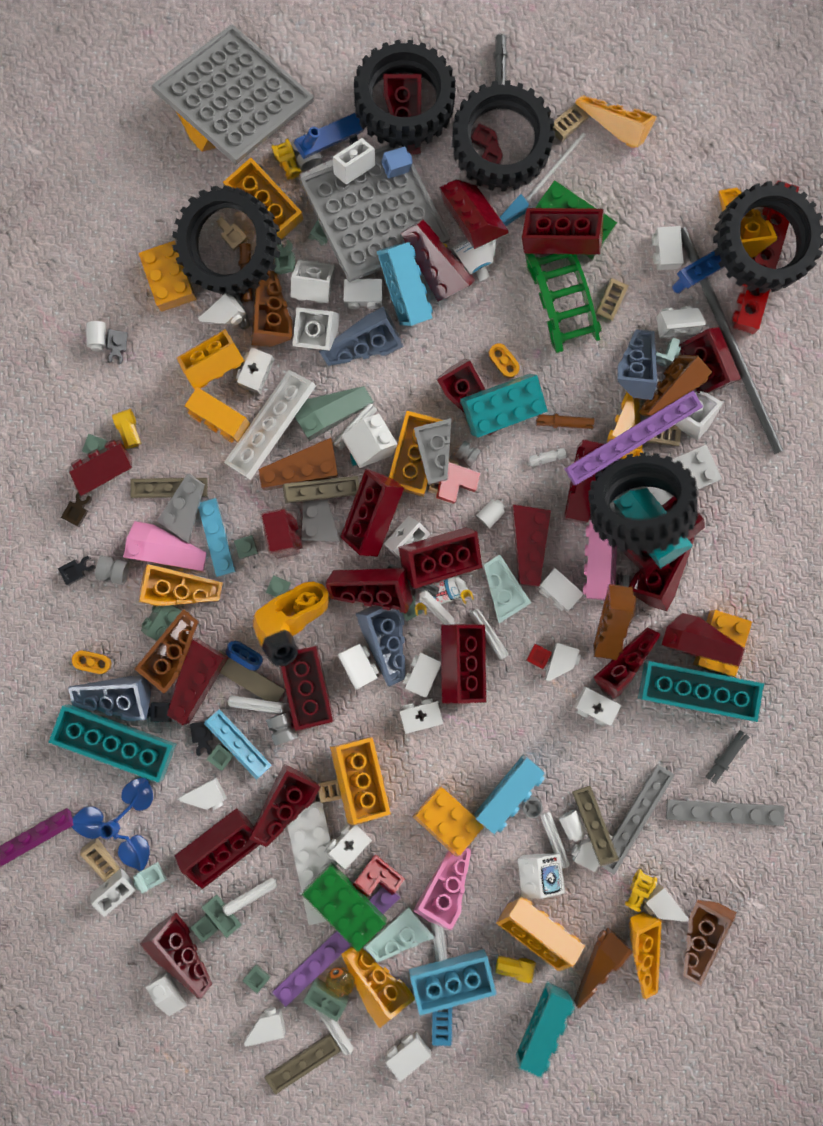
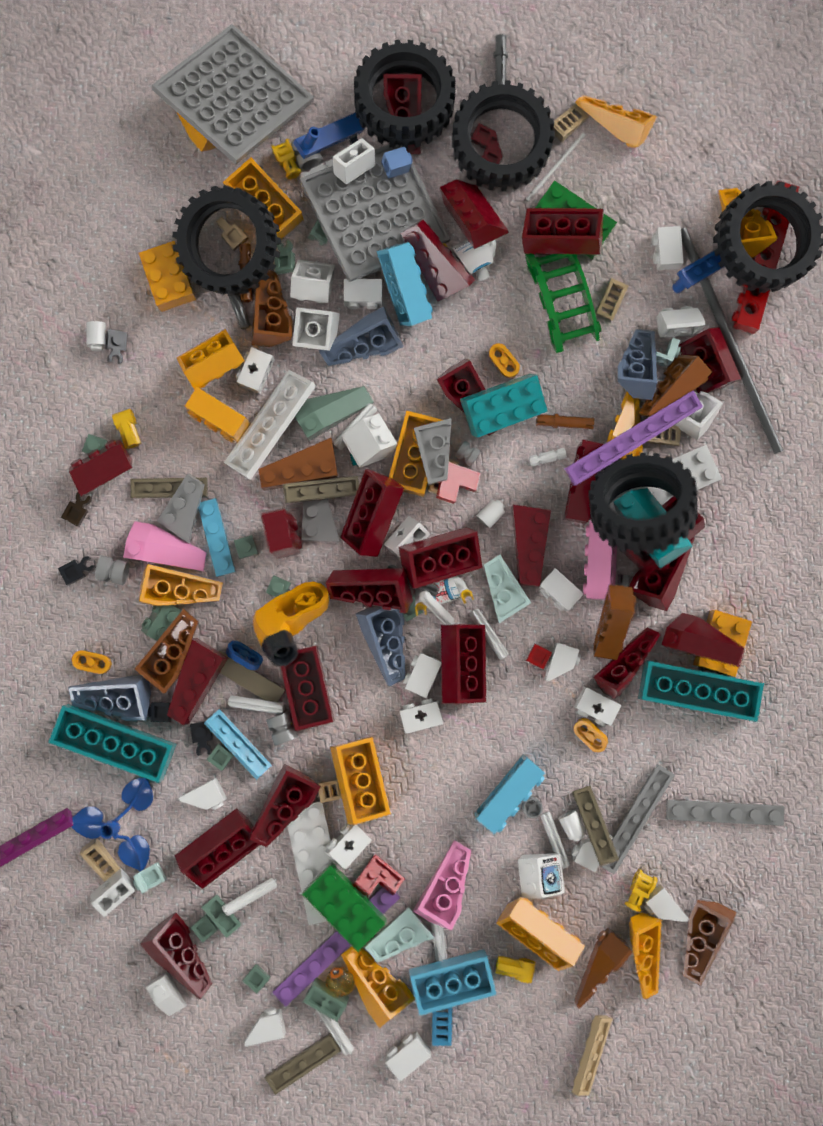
white slope [198,293,246,326] -> none
white slope [338,644,379,689] -> none
light orange brick [412,786,485,856] -> none
dark azure slope [499,194,529,226] -> none
teal brick [516,982,574,1078] -> none
dark grey pin [705,730,750,784] -> none
none -> tan plate [572,1015,612,1096]
none -> light orange plate [573,718,608,753]

